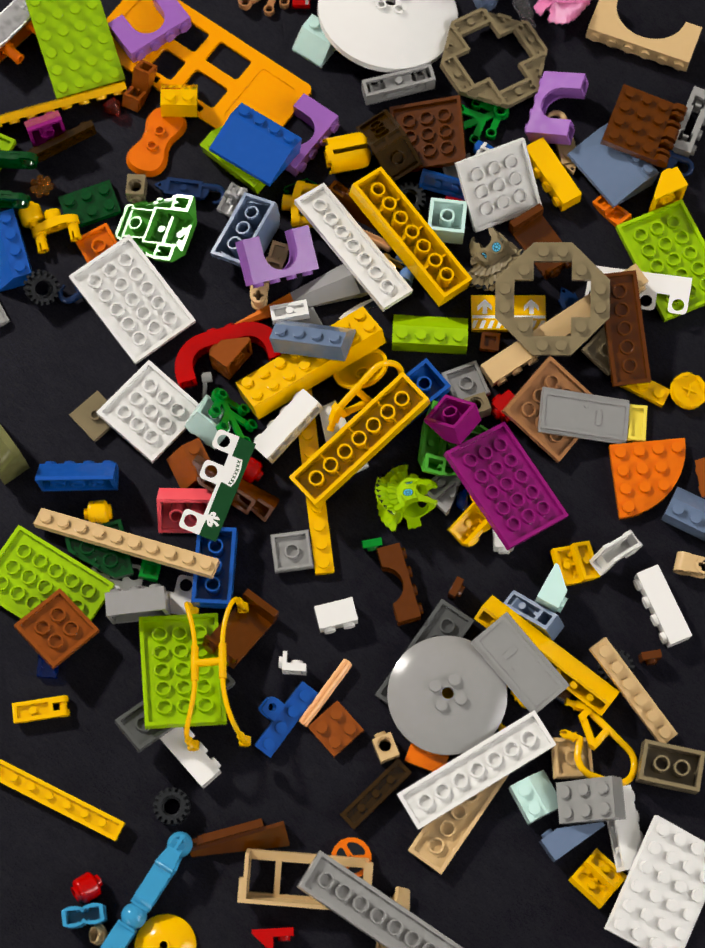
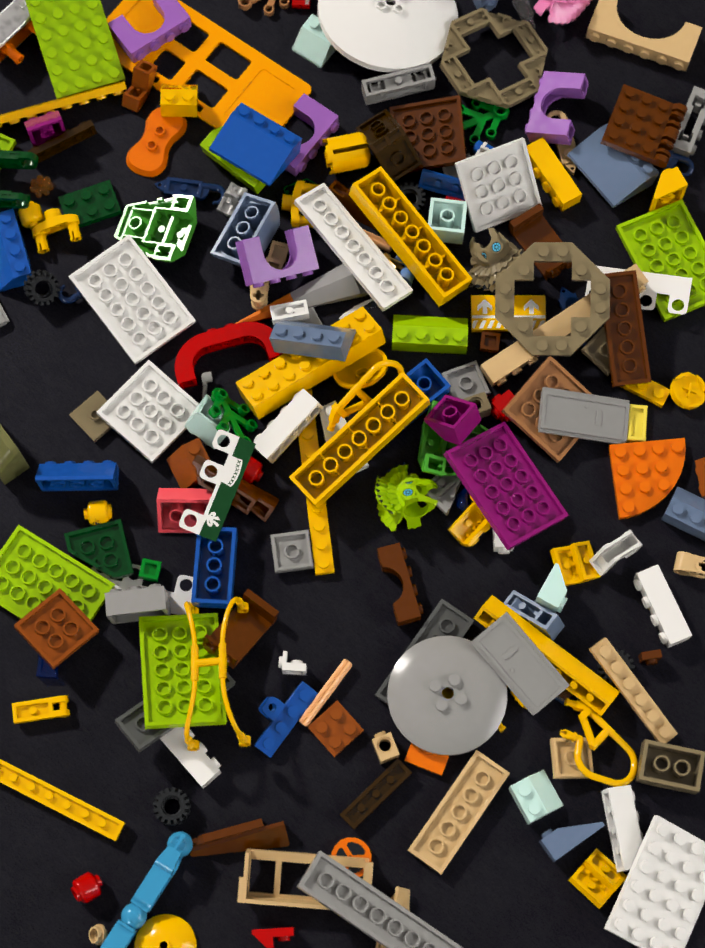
tan plate [33,508,220,579] -> none
dark azure brick [61,903,108,929] -> none
orange plate [75,223,117,263] -> none
clear red plate [103,97,121,116] -> none
dark tan brick [125,174,148,203] -> none
dark orange slope [209,337,253,380] -> none
white piece [314,597,358,634] -> none
green plate [361,537,383,551] -> none
white plate [397,710,556,830] -> none
reddish brown plate [447,576,465,600] -> none
light grey piece [556,776,626,825] -> none
orange slope [592,195,632,227] -> none

